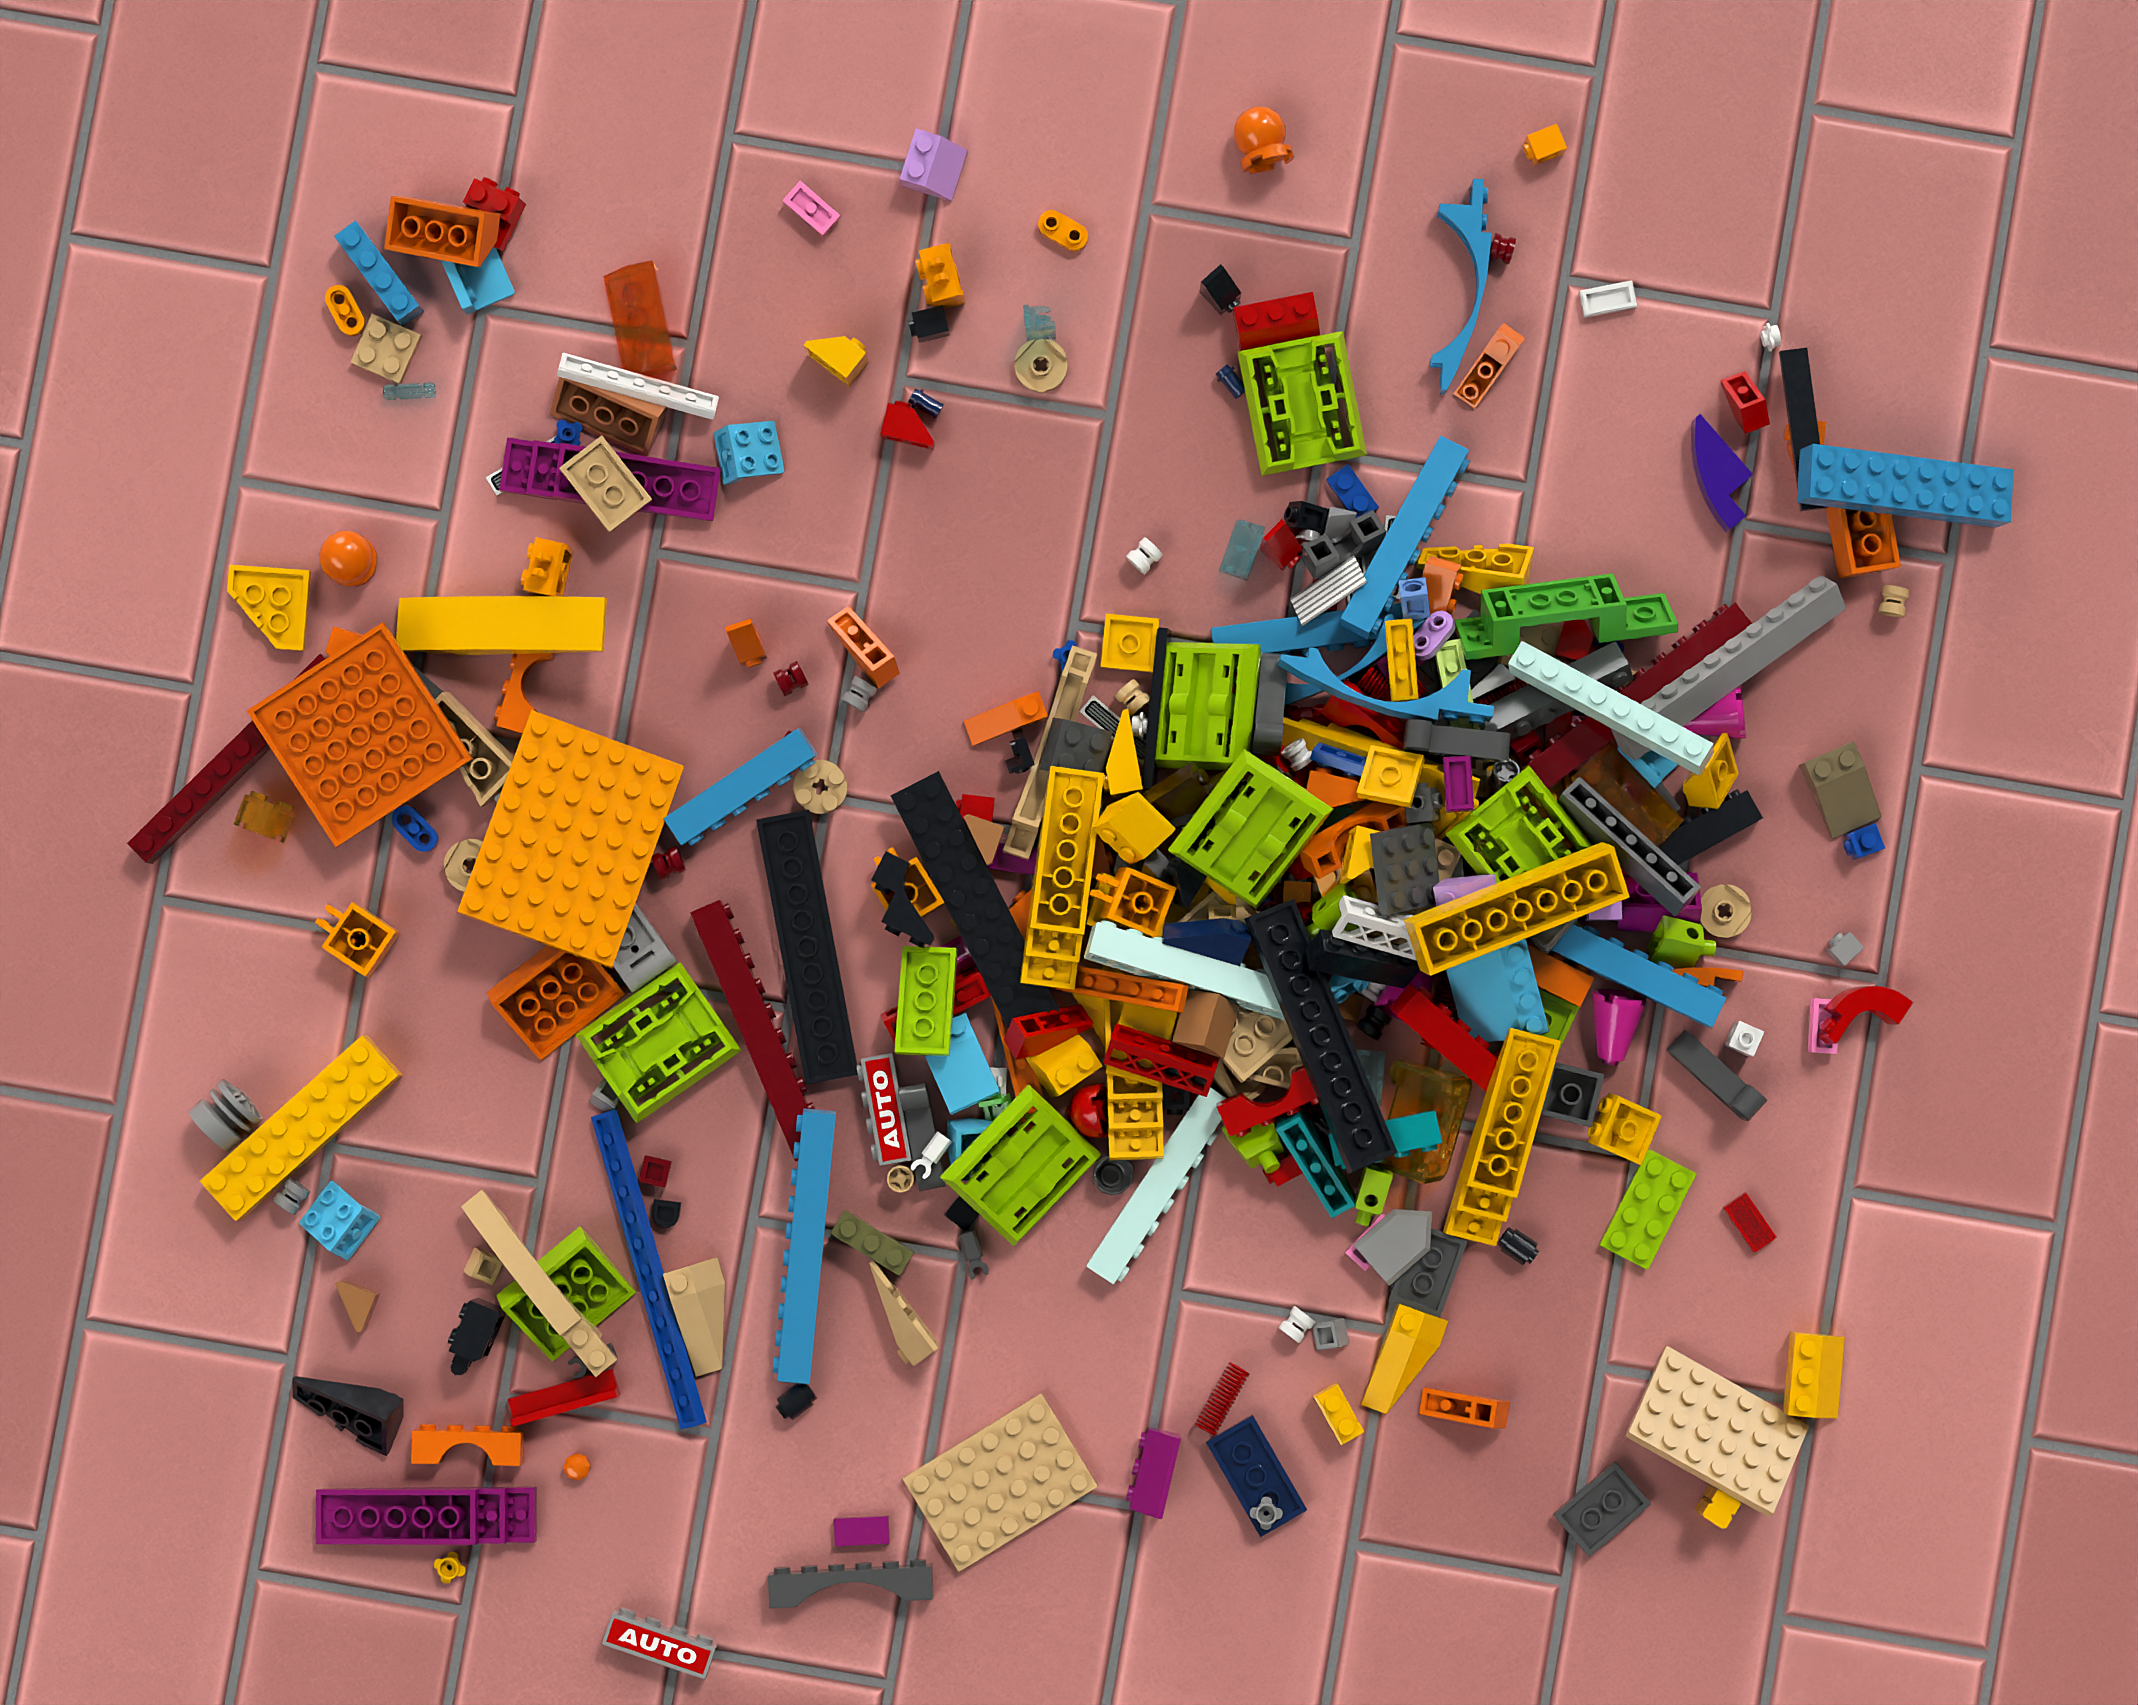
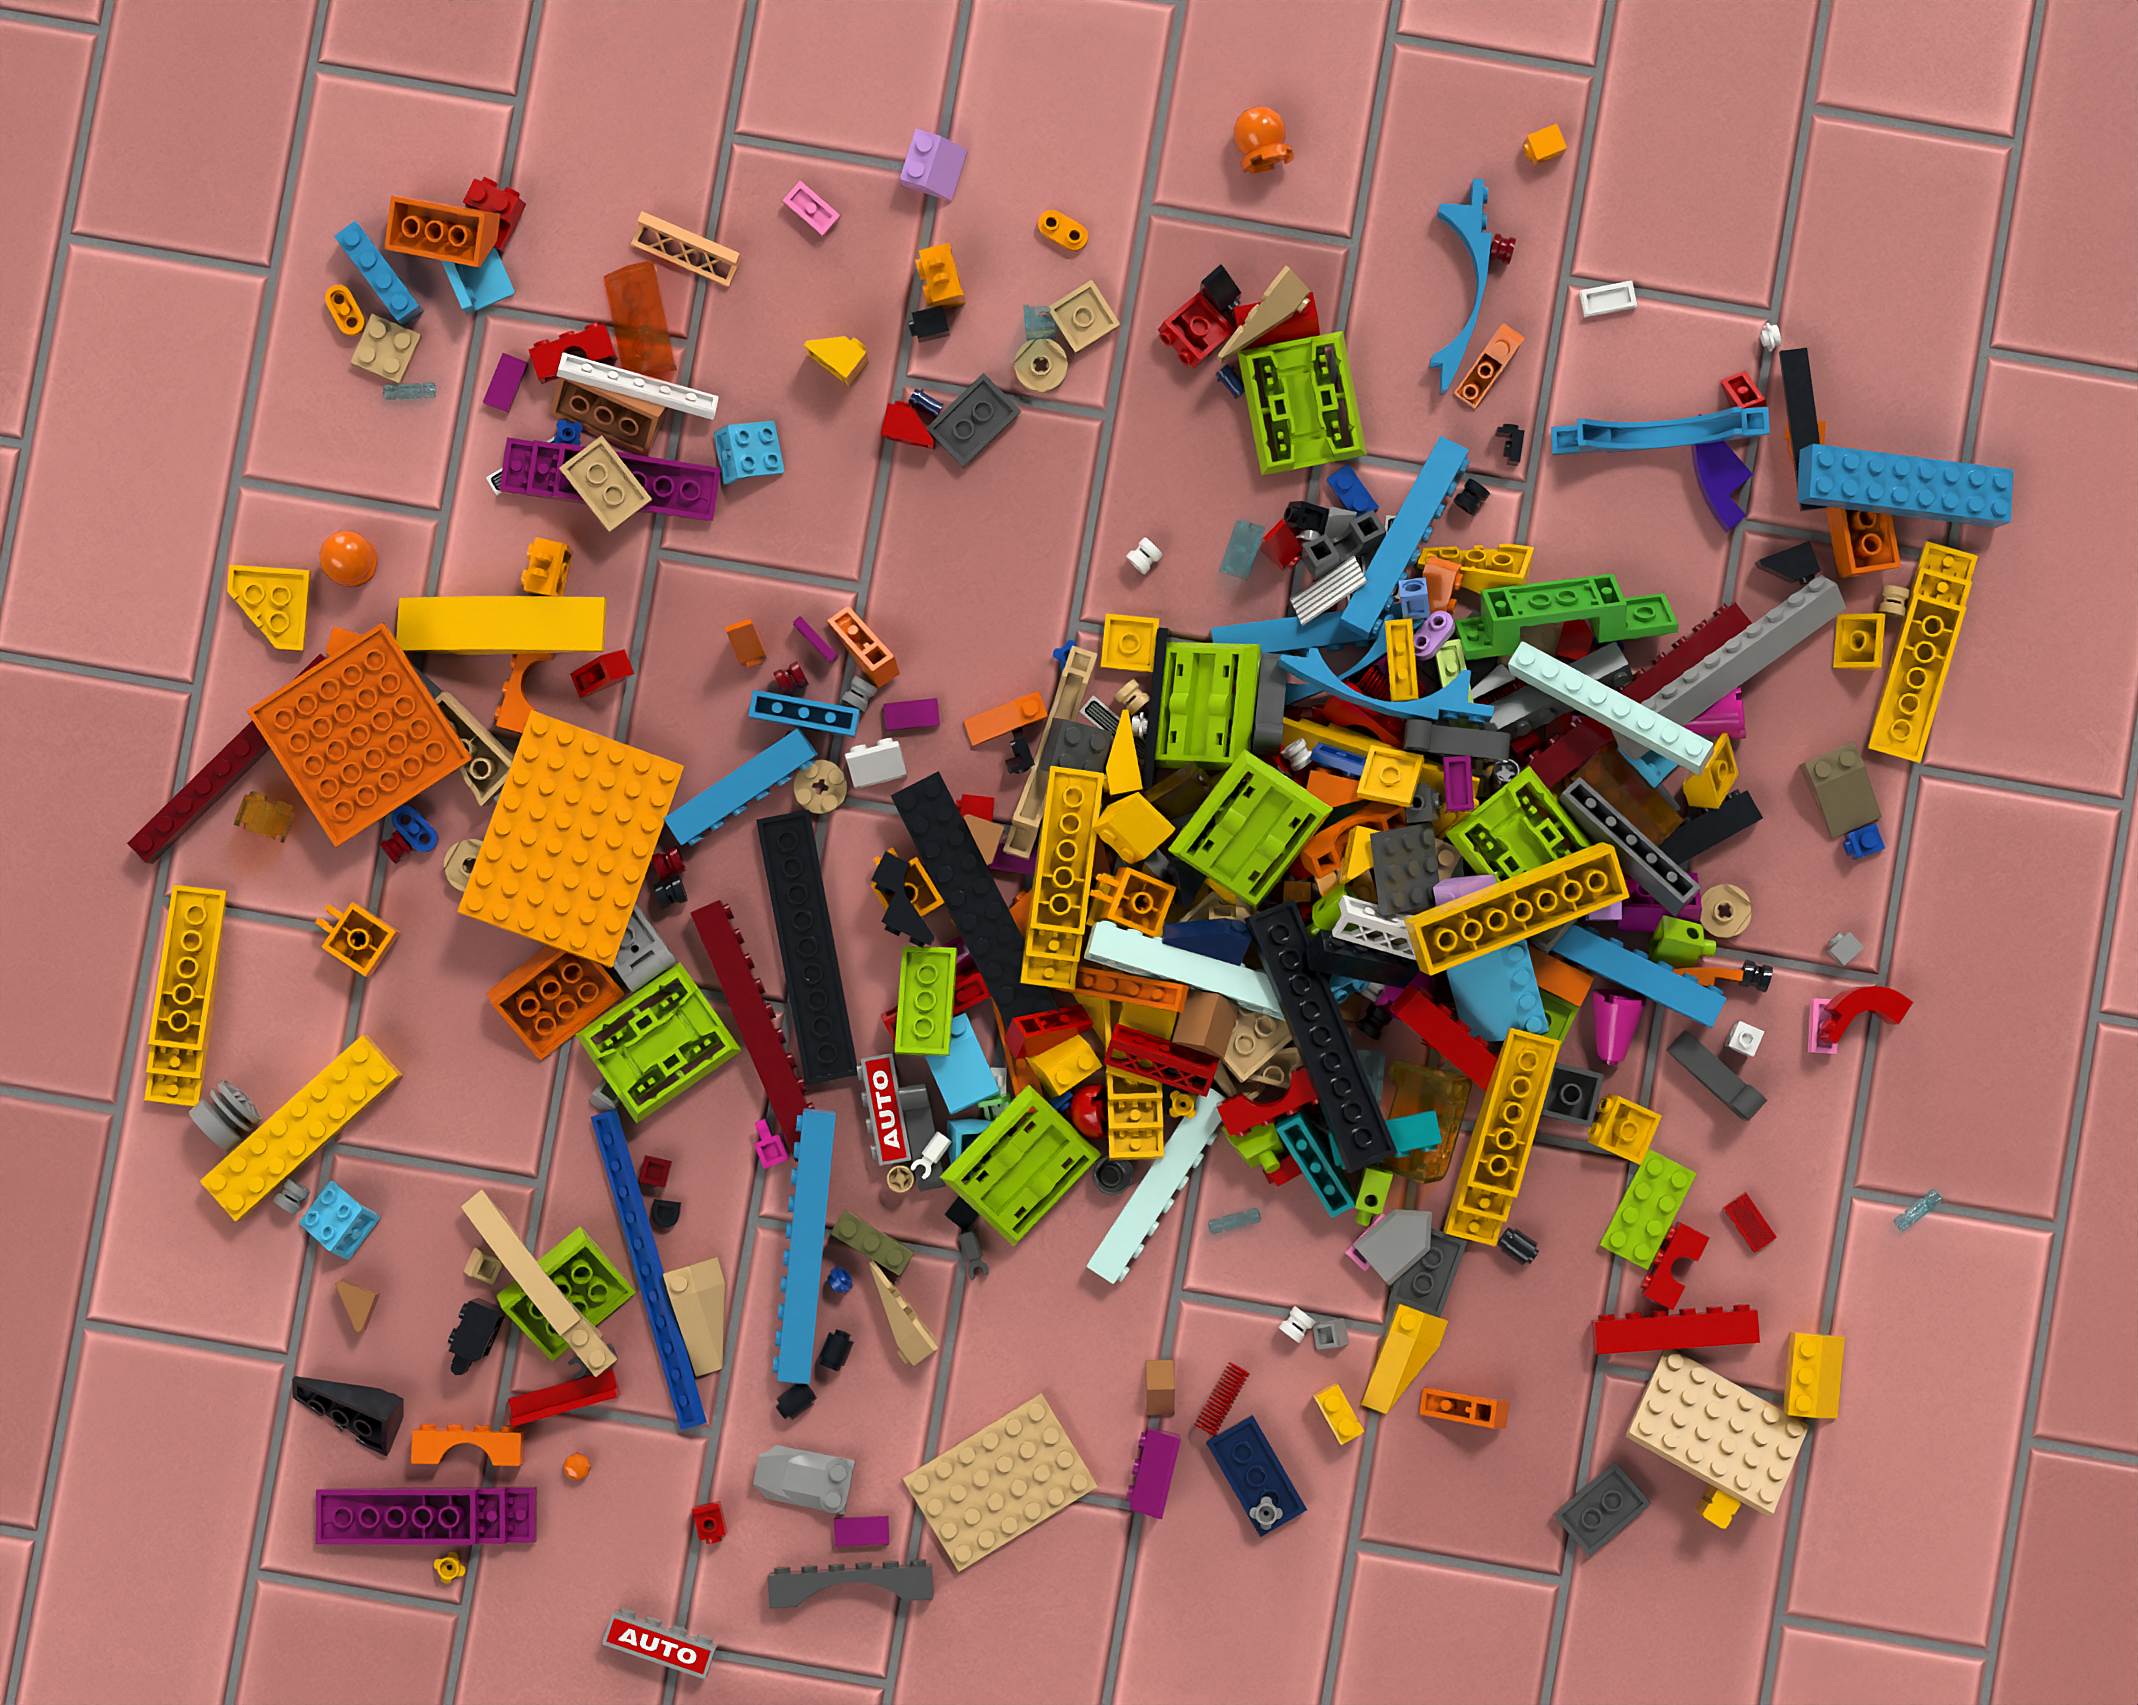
none -> yellow slope [144,885,227,1107]
none -> dark red wheel [379,830,413,864]
none -> magenta tile [483,353,529,413]
none -> red arch [528,323,618,384]
none -> red slope [570,649,634,698]
none -> light nougat fence [631,211,742,287]
none -> black wheel [654,876,688,910]
none -> red brick [692,1501,728,1544]
none -> dark azure brick [748,690,861,738]
none -> light grey slope [753,1444,855,1514]
none -> dark pink plate [754,1118,790,1169]
none -> magenta tile [793,616,838,664]
none -> black brick [819,1329,854,1371]
none -> blue plate [827,1266,853,1293]
none -> white slope [845,738,908,789]
none -> magenta tile [884,698,940,731]
none -> dark grey plate [926,373,1021,468]
none -> tan plate [1047,280,1121,354]
none -> blue plate [1048,1090,1073,1113]
none -> medium nougat slope [1146,1360,1175,1415]
none -> red plate [1158,291,1236,369]
none -> yellow plate [1169,1091,1197,1119]
none -> clear light blue axle [1208,1208,1261,1234]
none -> tan wedge [1217,266,1310,363]
none -> black wheel [1453,478,1490,516]
none -> black bracket [1495,424,1525,466]
none -> dark azure slope [1551,407,1770,455]
none -> red brick [1591,1304,1760,1355]
none -> red arch [1640,1222,1710,1310]
none -> black wheel [1739,960,1773,992]
none -> black slope [1755,541,1821,585]
none -> yellow slope [1833,613,1885,671]
none -> yellow slope [1867,541,1978,763]
none -> clear light blue axle [1894,1190,1943,1231]

